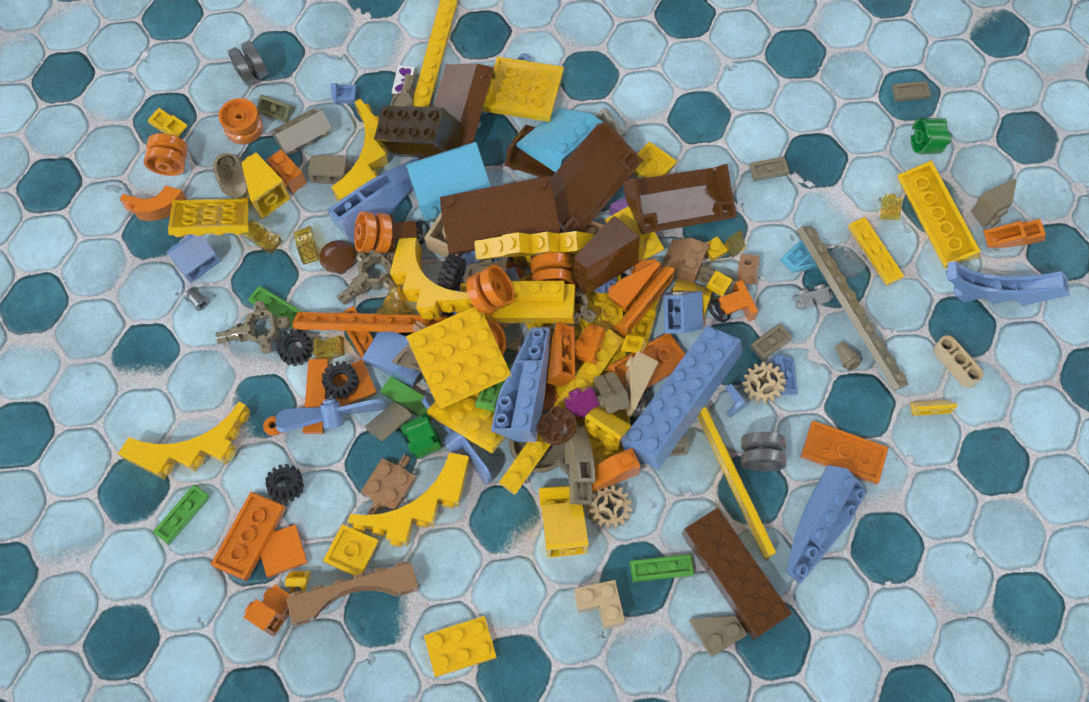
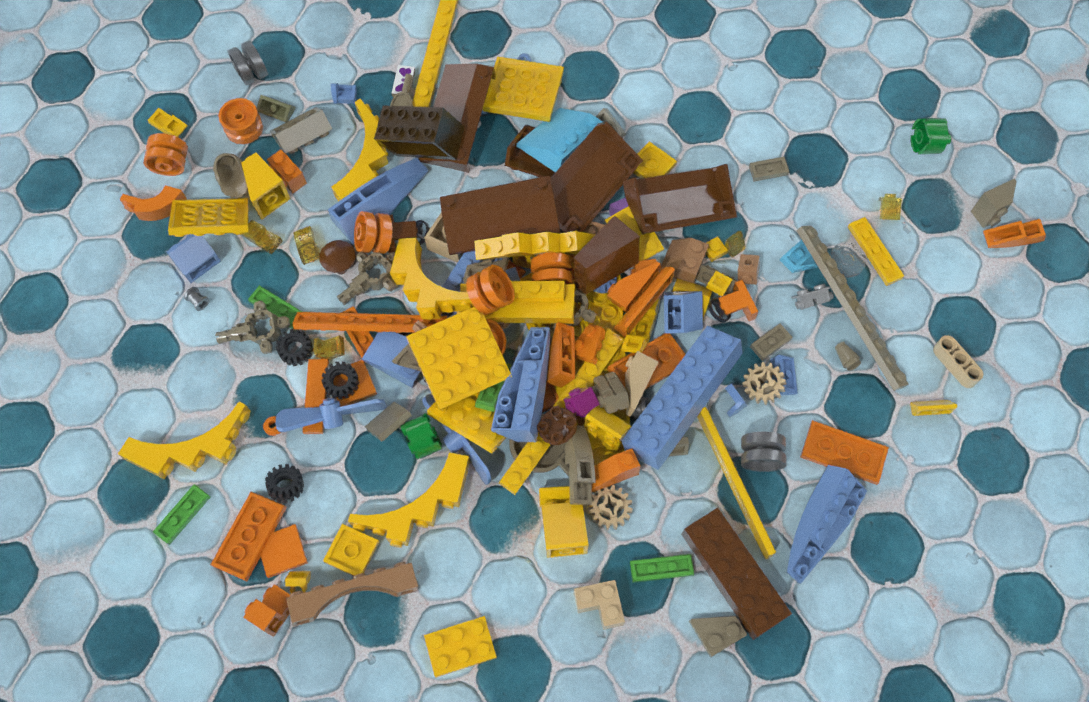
dark tan brick [308,155,349,184] -> none
medium nougat plate [361,455,417,515] -> none
clear yellow cylinder [376,284,411,315] -> none
bright green tile [380,376,432,419] -> none
medium azure slope [406,142,490,221] -> none
black tyre [437,253,466,291] -> none
dark tan tile [892,81,931,102] -> none
yellow arch [897,160,981,269] -> none
medium blue arch [946,261,1070,306] -> none

